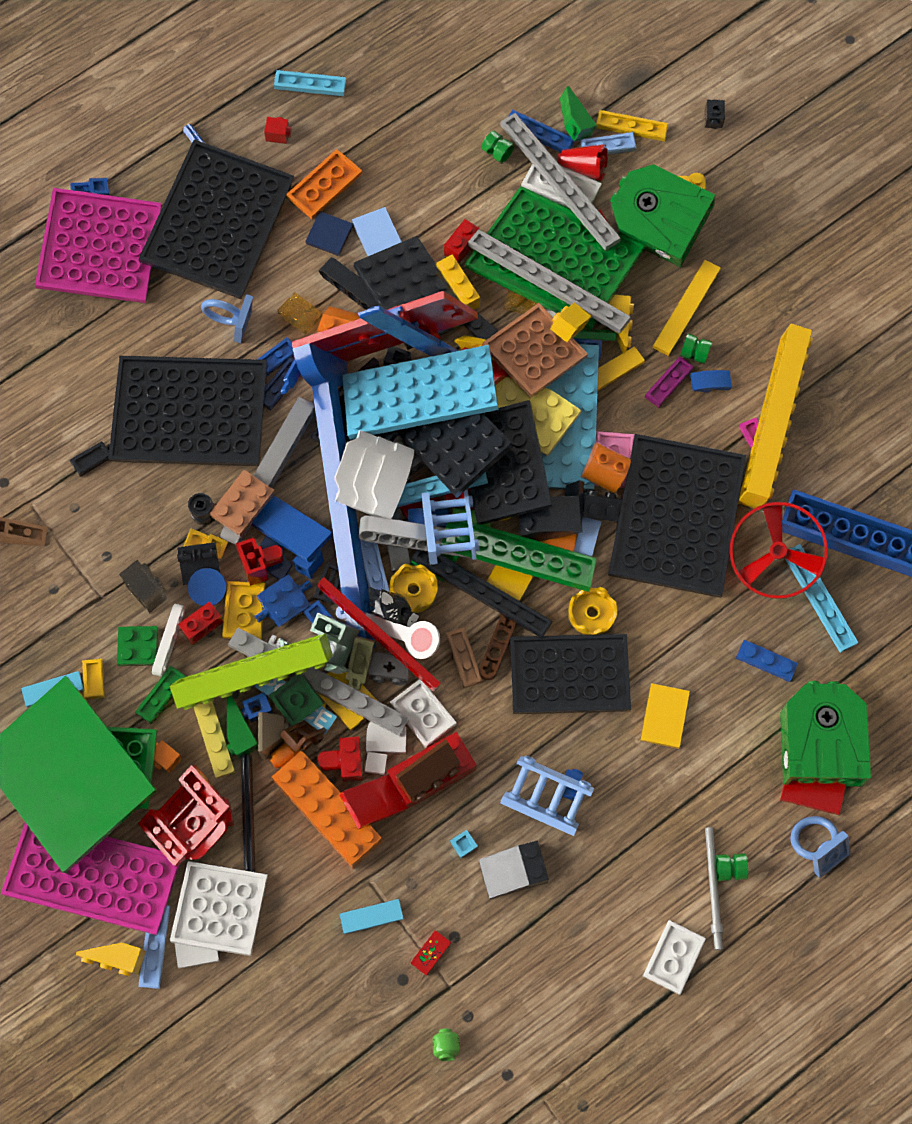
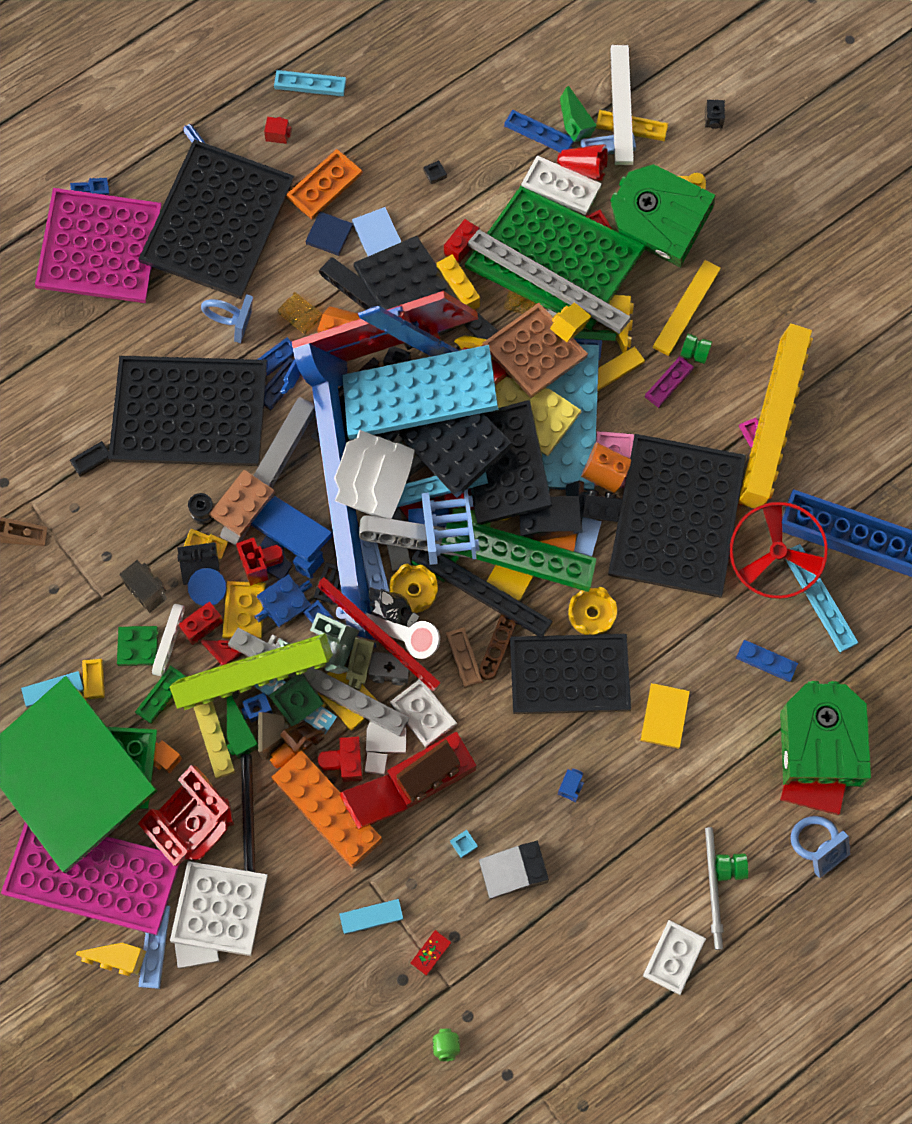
green wheel [481,130,515,164] -> none
light blue fence [500,756,594,836] -> none
light grey plate [501,113,620,251] -> none
blue slope [690,370,732,392] -> none
none -> red tile [200,639,242,666]
none -> black plate [423,160,447,185]
none -> white tile [611,45,633,165]

